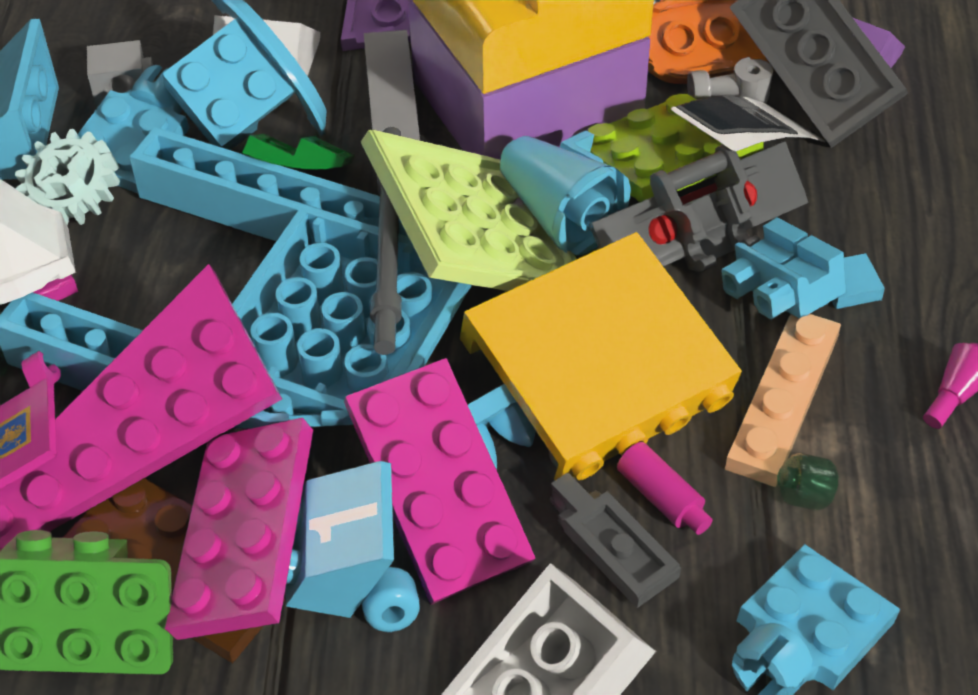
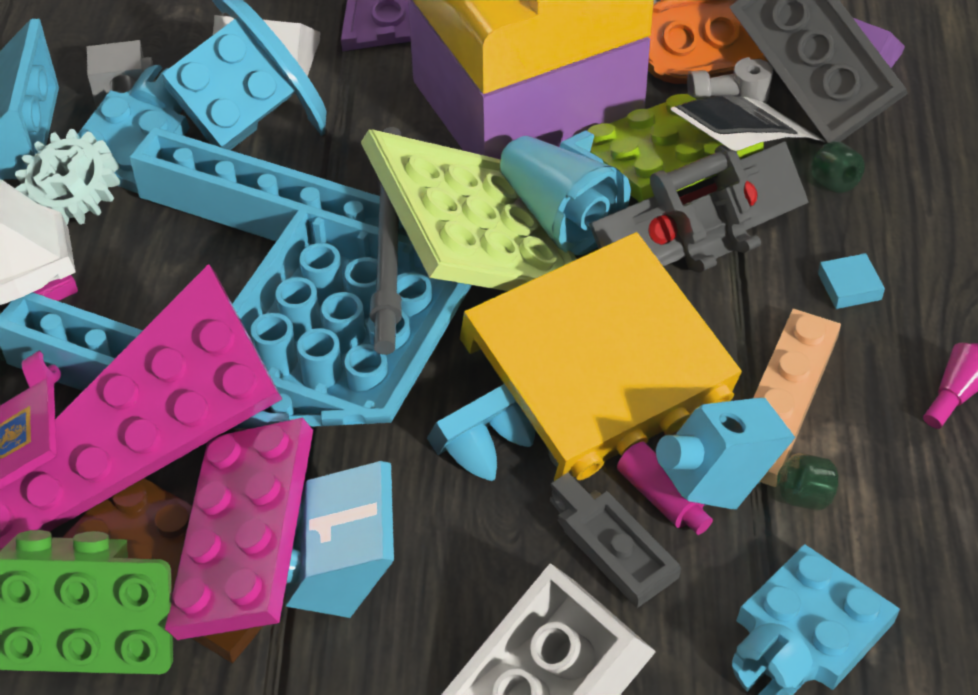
green slope [242,134,355,169] -> none
dark pink plate [344,358,536,605] -> none
medium azure piece [361,567,420,632] -> none
light grey beam [364,30,420,195] -> none
medium azure hips [721,217,846,319] -> none
none -> medium azure torso [656,398,796,509]
none -> clear green piece [811,141,865,193]

